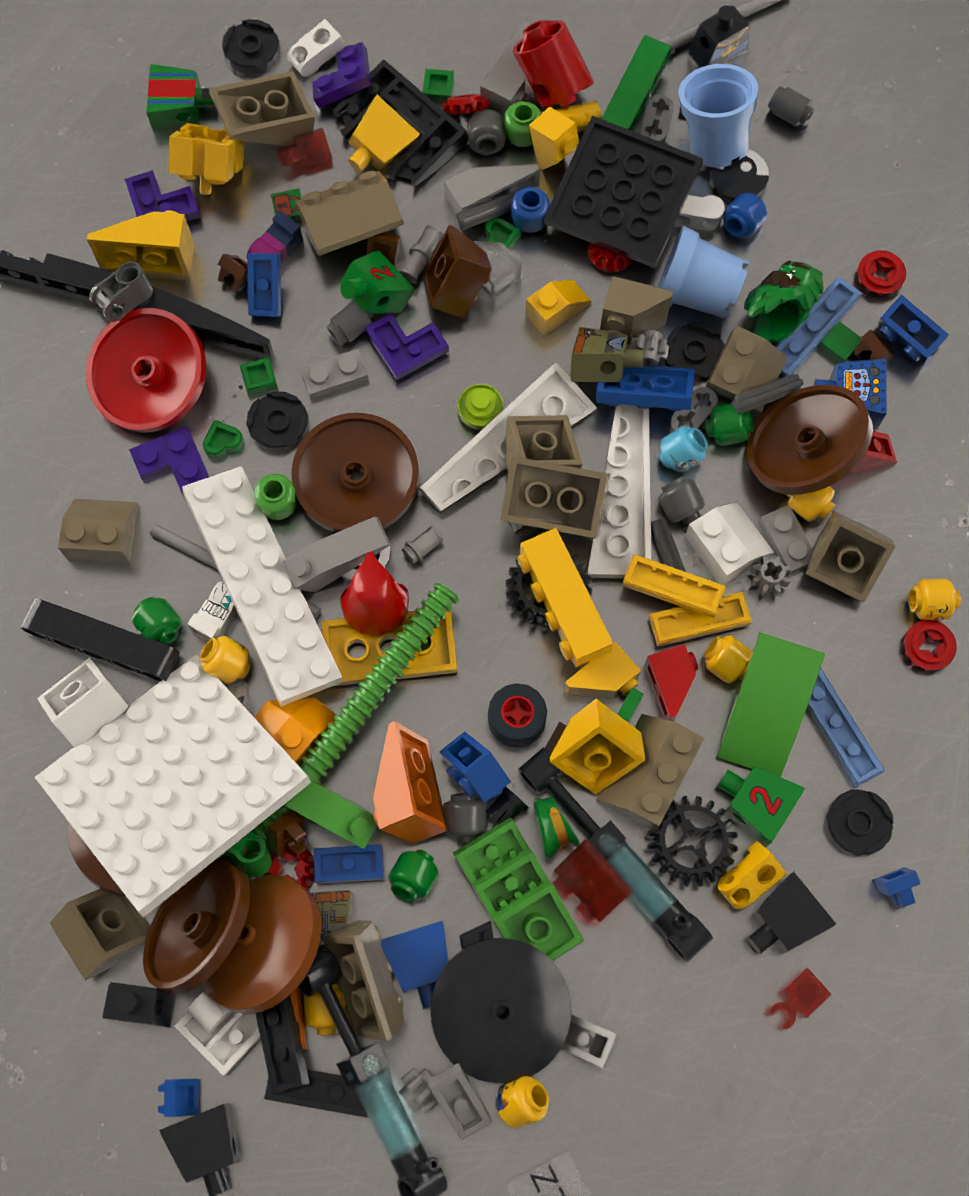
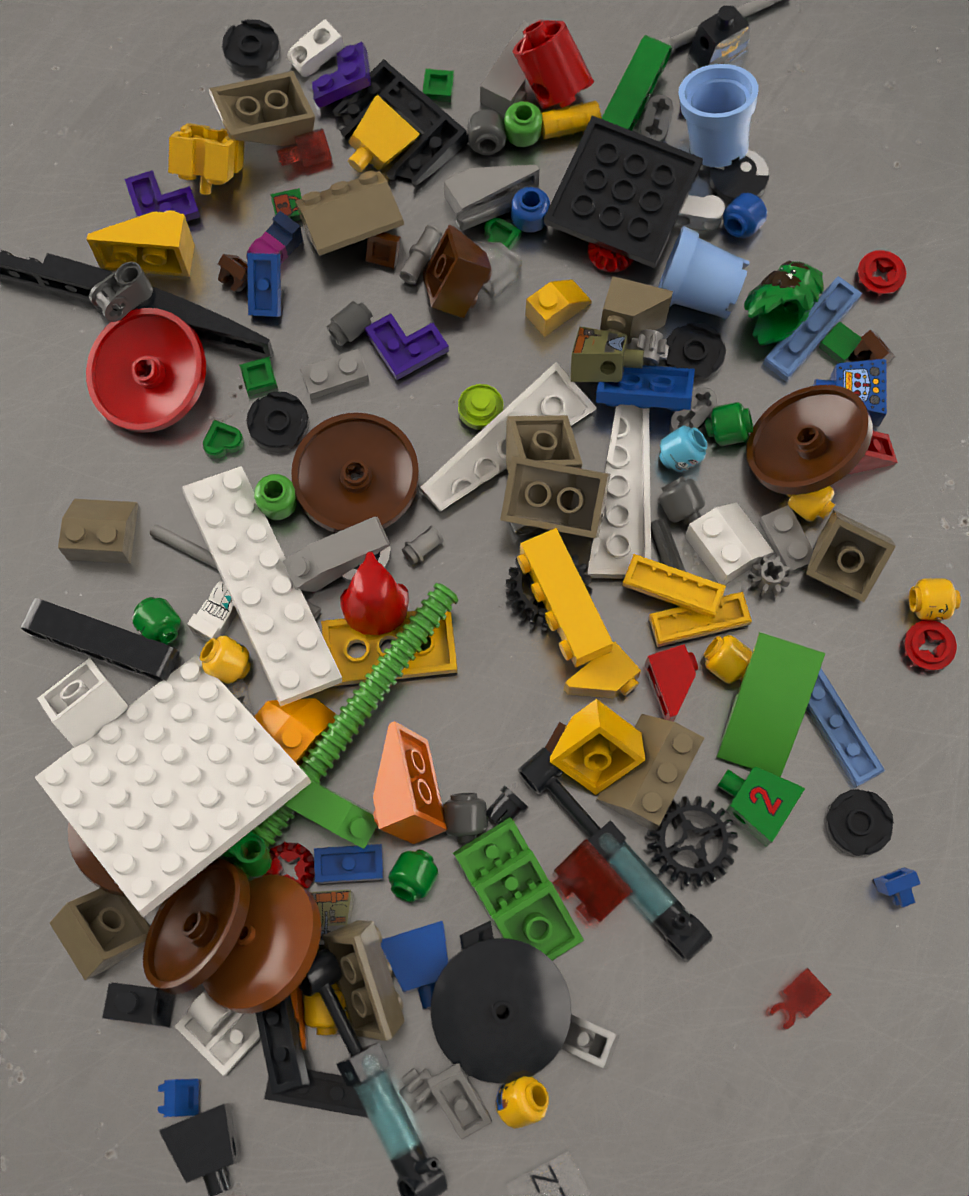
dark purple plate [129,426,209,495] -> none
green torso [146,64,215,129] -> none
reddish brown tile [268,810,307,857] -> none
green torso [340,250,415,314] -> none
blue brick [439,731,511,803] -> none
red gear [442,94,489,115] -> none
black wheel [488,683,548,747] -> none
yellow slope [529,107,579,170] -> none
green piece [533,796,580,859] -> none
green tile [617,687,644,723] -> none
dark tan slope [705,326,787,414] -> none
yellow leg [717,840,787,909] -> none
dark grey axle [731,373,804,414] -> none
black torso [747,871,836,954] -> none
dark grey brick [768,86,814,128] -> none
blue brick [878,294,949,363] -> none

